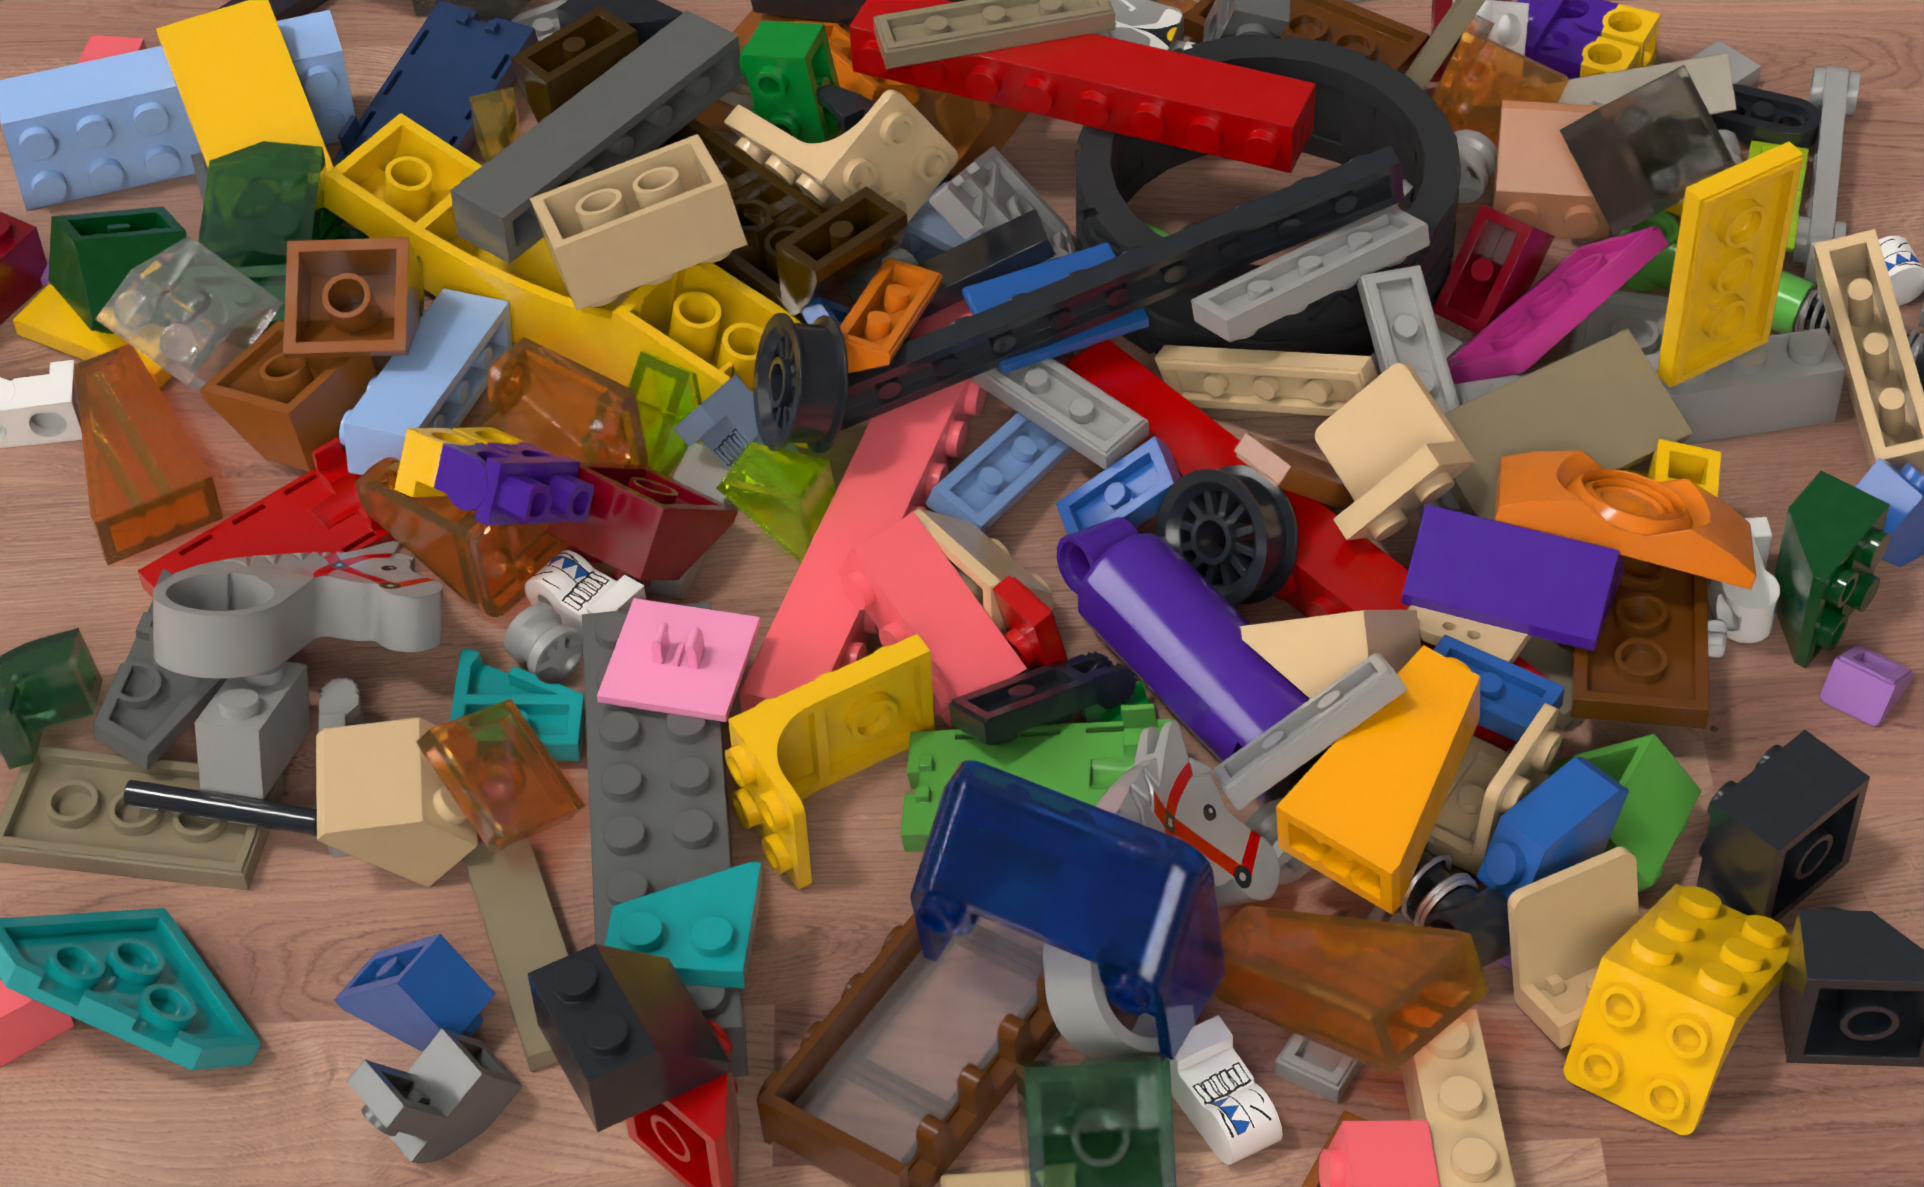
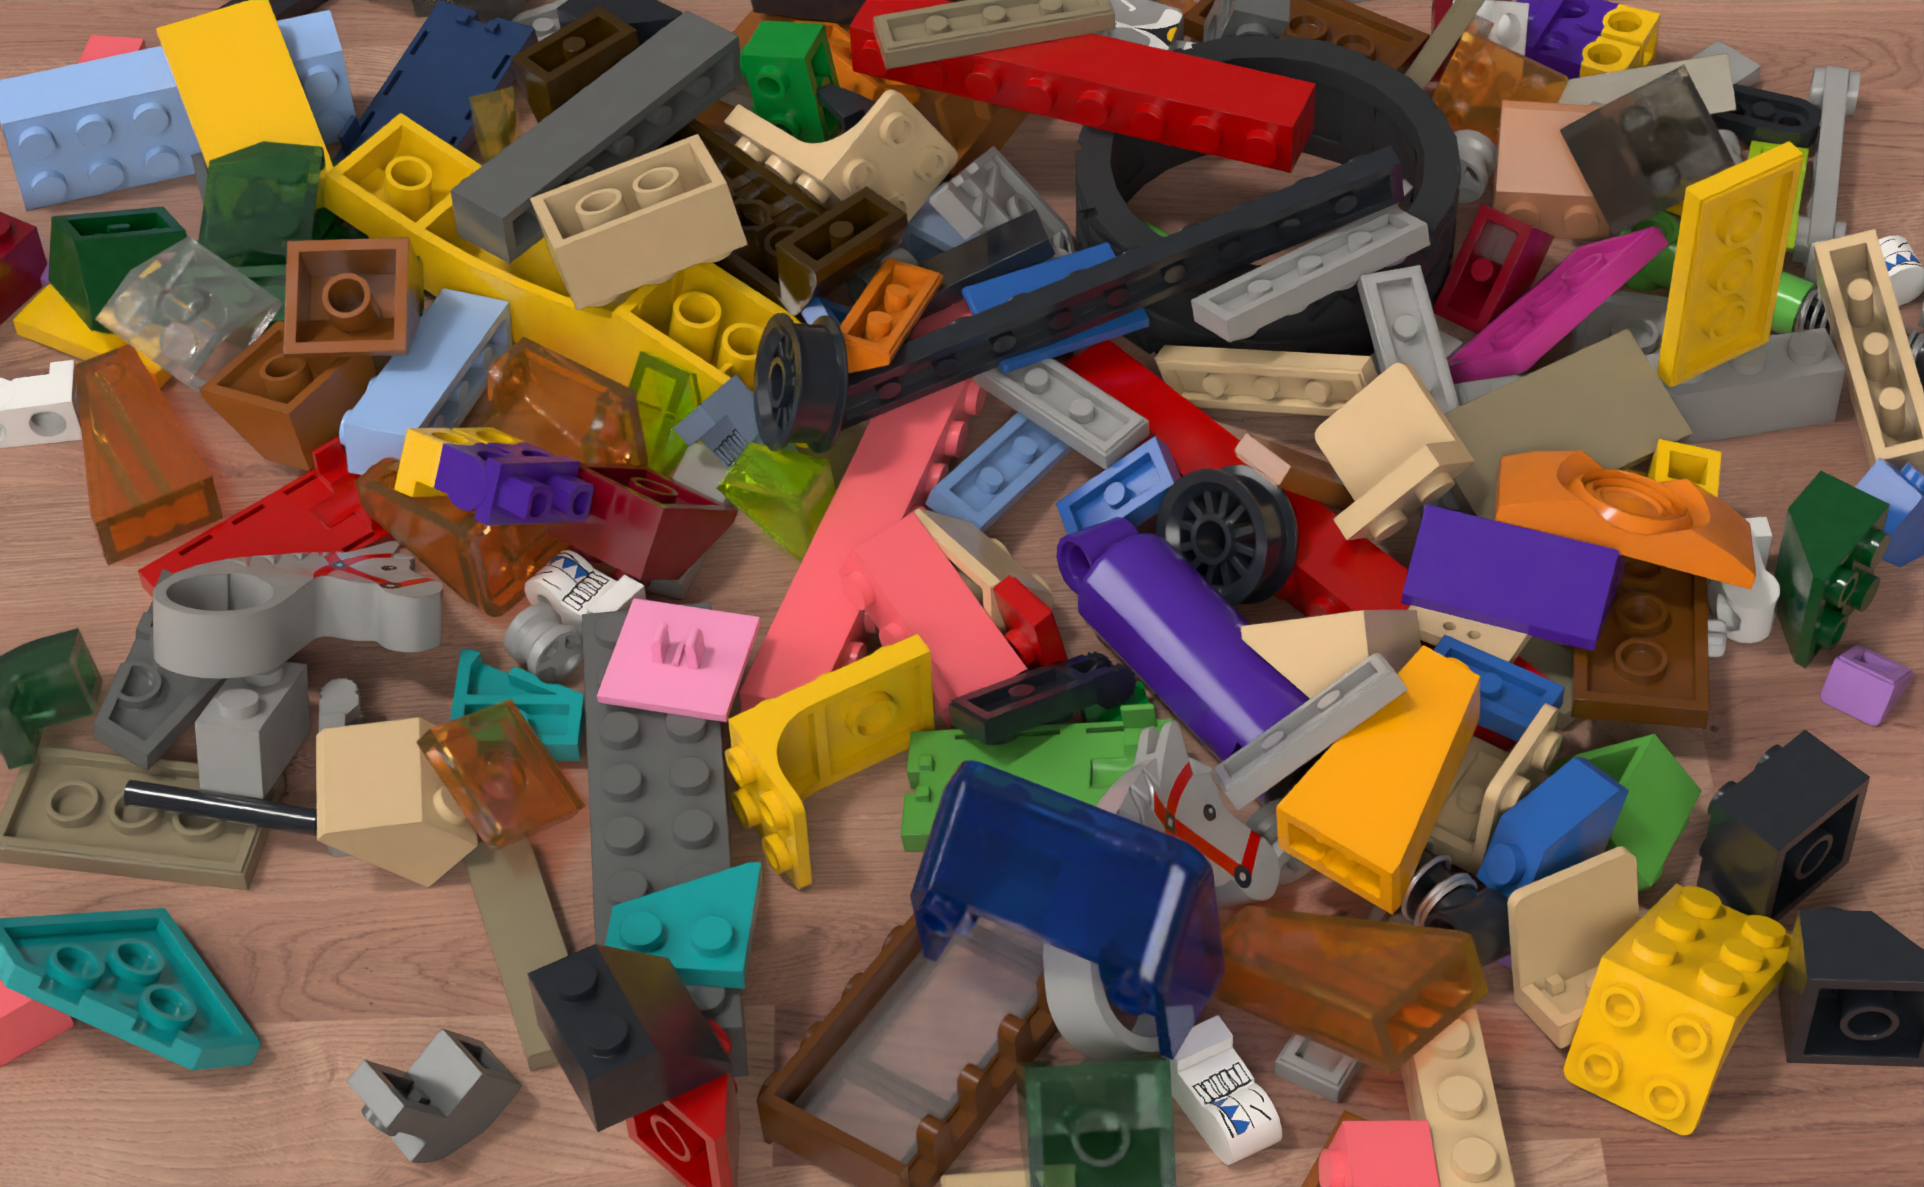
blue slope [334,934,496,1051] -> none

